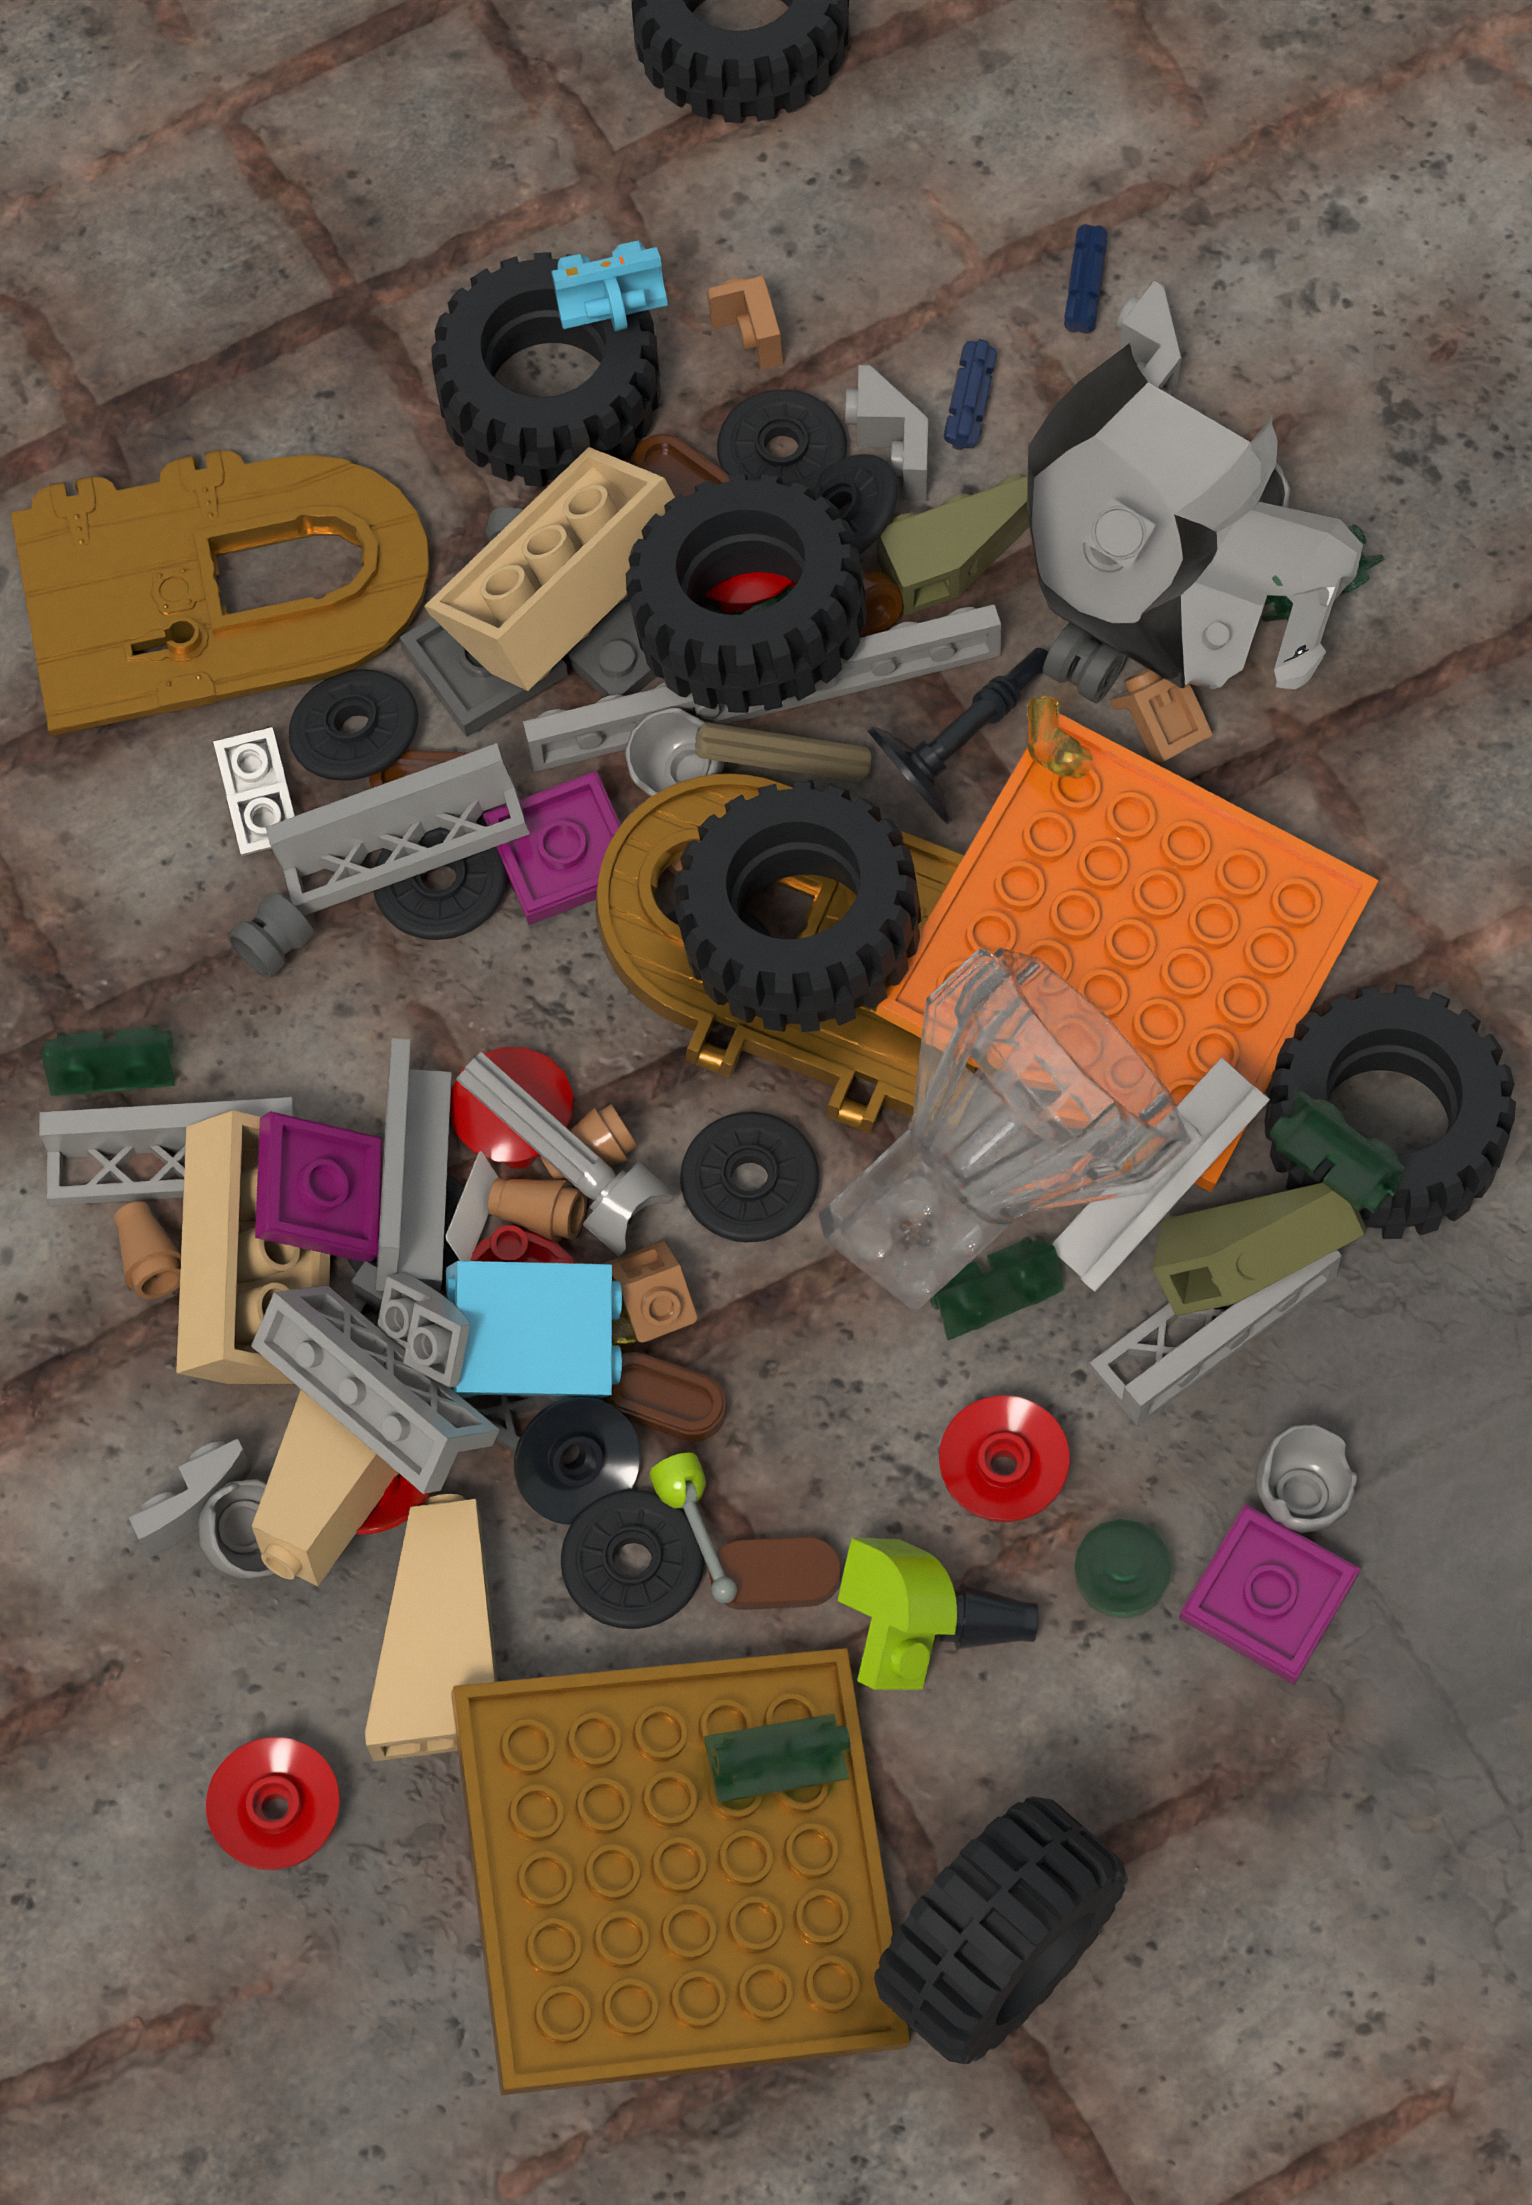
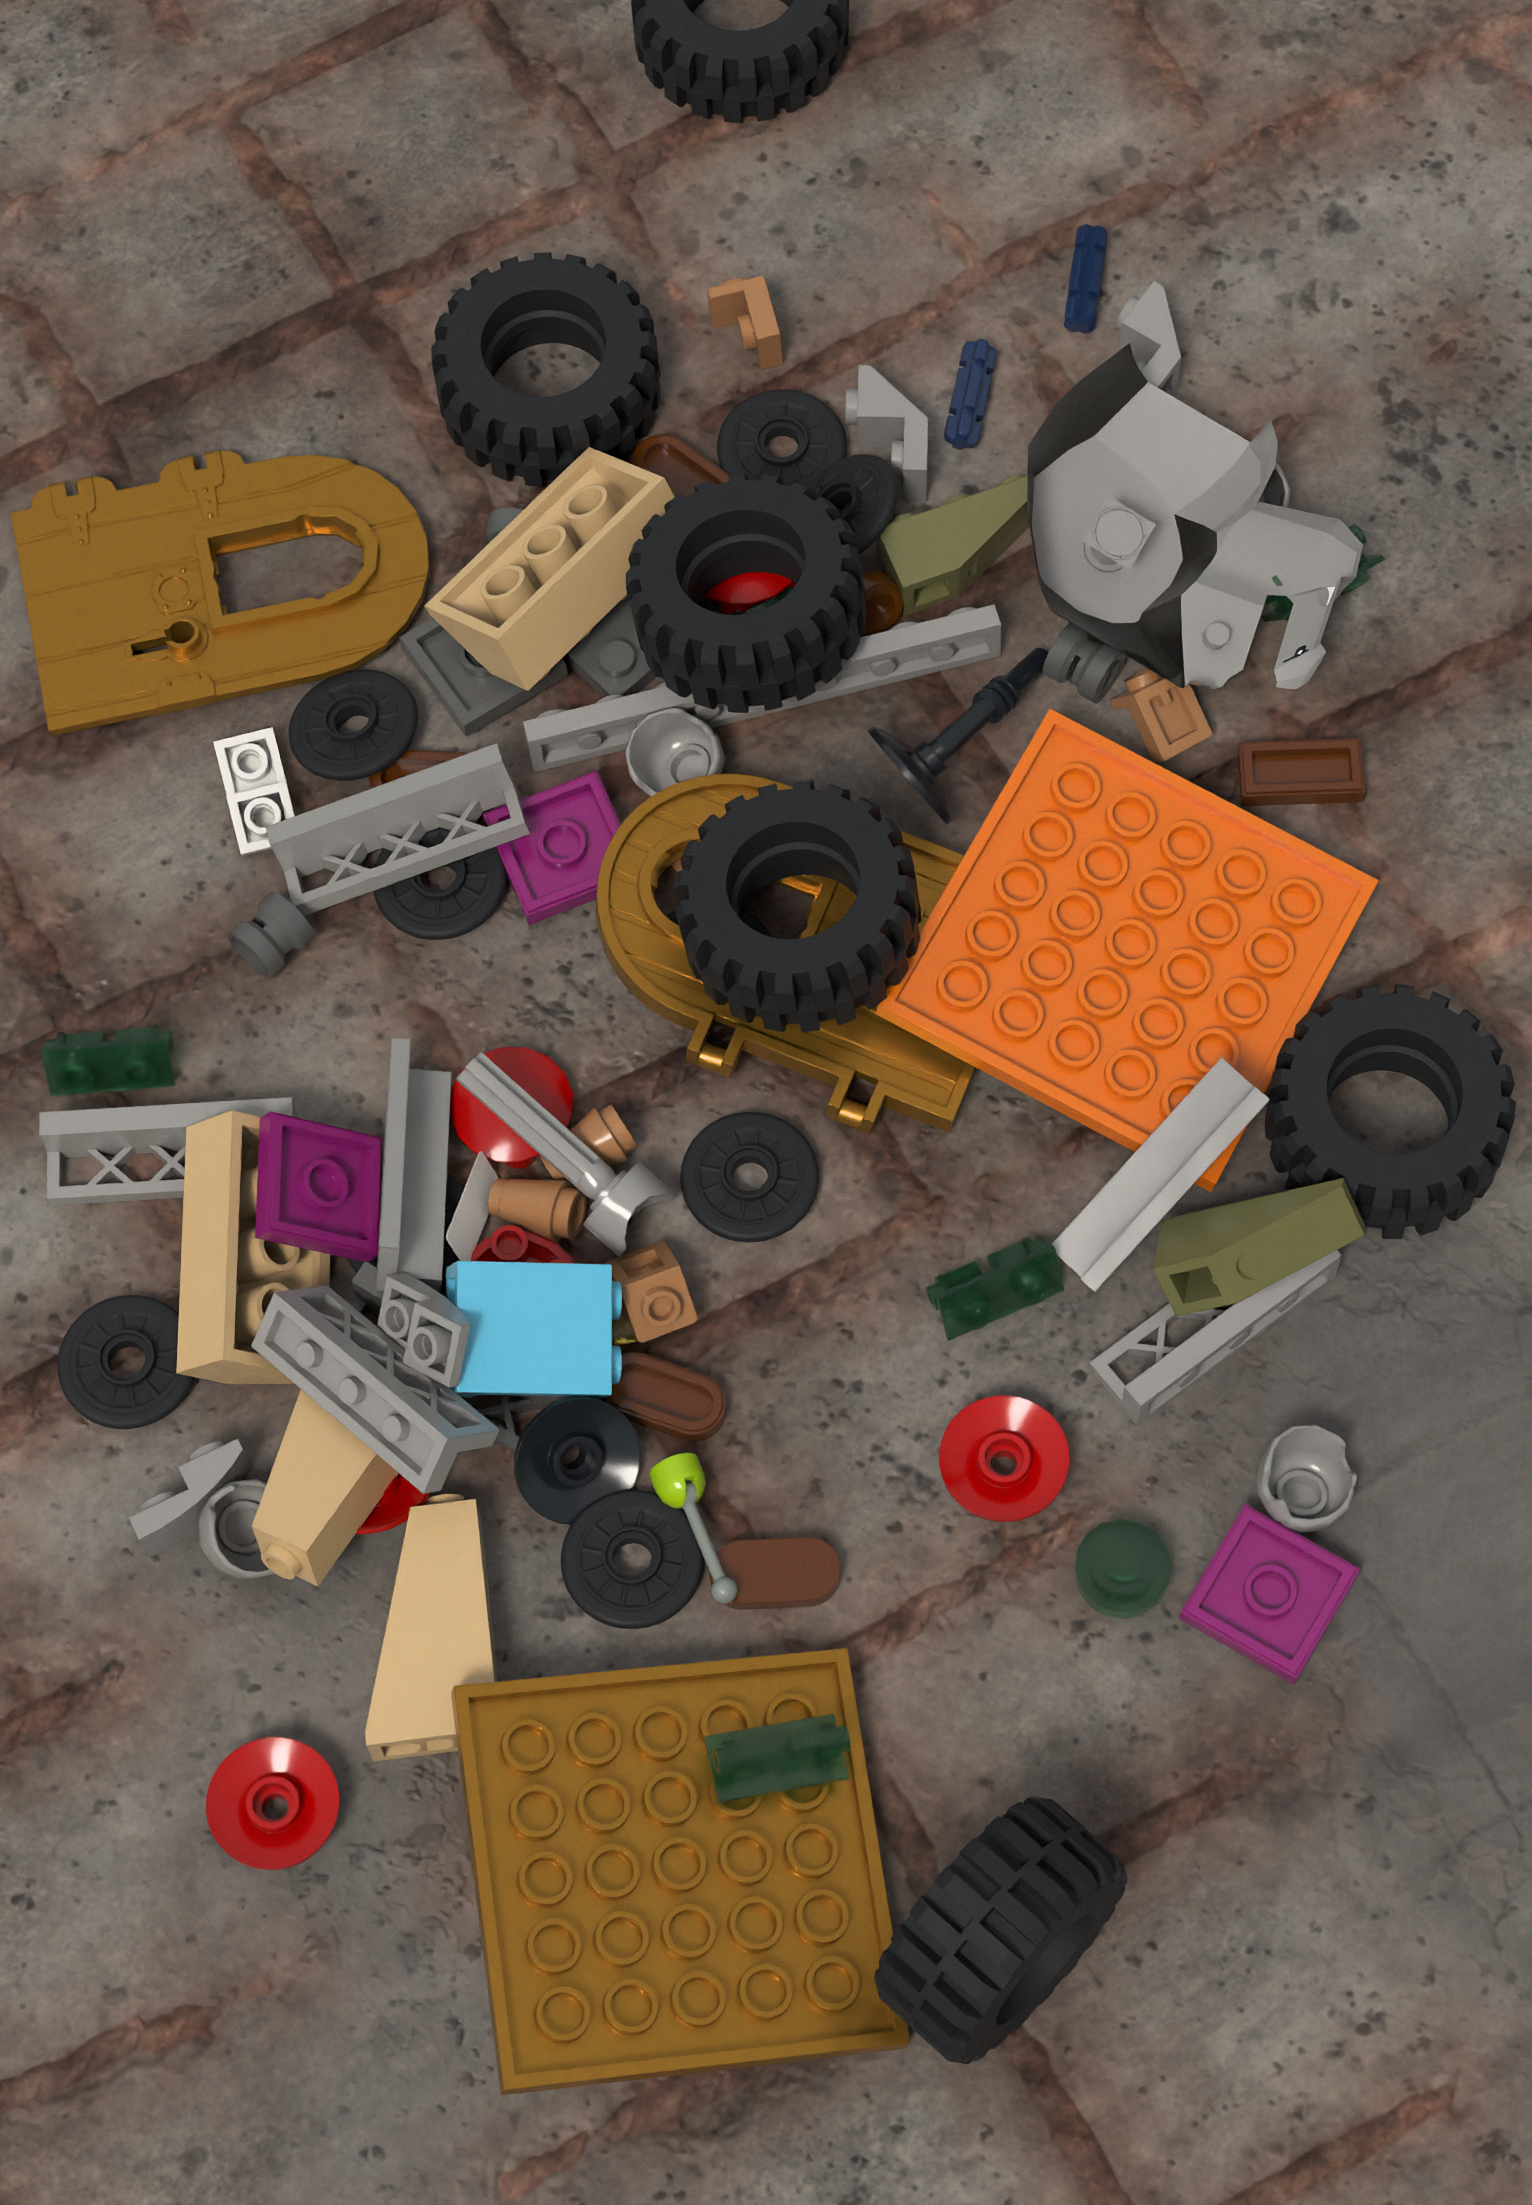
medium nougat cone [114,1201,181,1299] -> none
medium azure hips [551,240,668,331] -> none
dark tan axle [695,722,872,782] -> none
clear plate [818,948,1203,1313] -> none
lime brick [837,1537,957,1690] -> none
black cone [939,1583,1038,1649] -> none
clear yellow arm [1027,696,1093,779] -> none
clear green hinge [1269,1090,1405,1213] -> none
none -> black wheel [57,1295,195,1429]
none -> reddish brown tile [1237,738,1366,806]

